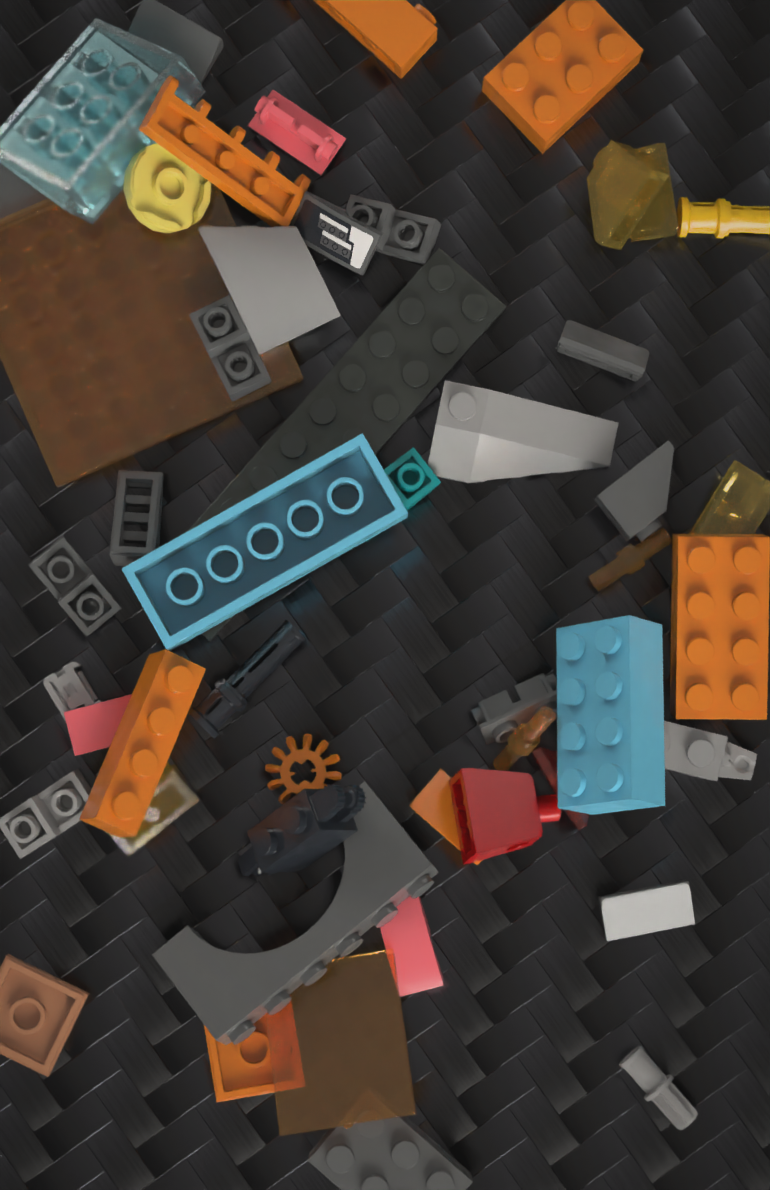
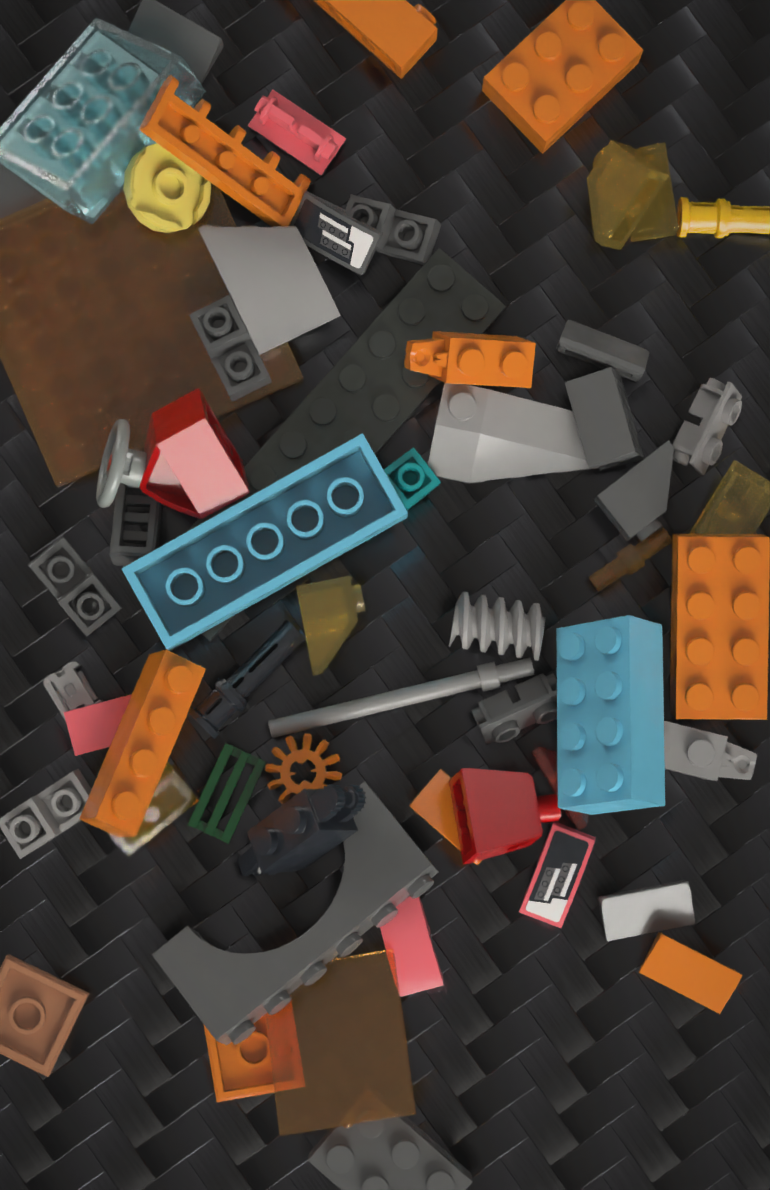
clear orange bar [493,706,556,771] -> none
light grey axle [619,1045,698,1130] -> none
none -> piece [96,388,250,519]
none -> dark green tile [187,743,267,844]
none -> light grey bar [268,657,534,738]
none -> clear yellow slope [296,576,365,676]
none -> orange hinge [404,331,536,388]
none -> light grey piece [449,592,545,661]
none -> slope [519,821,596,928]
none -> dark grey hinge [565,367,644,471]
none -> orange slope [639,932,743,1014]
none -> light grey hinge [672,378,742,476]

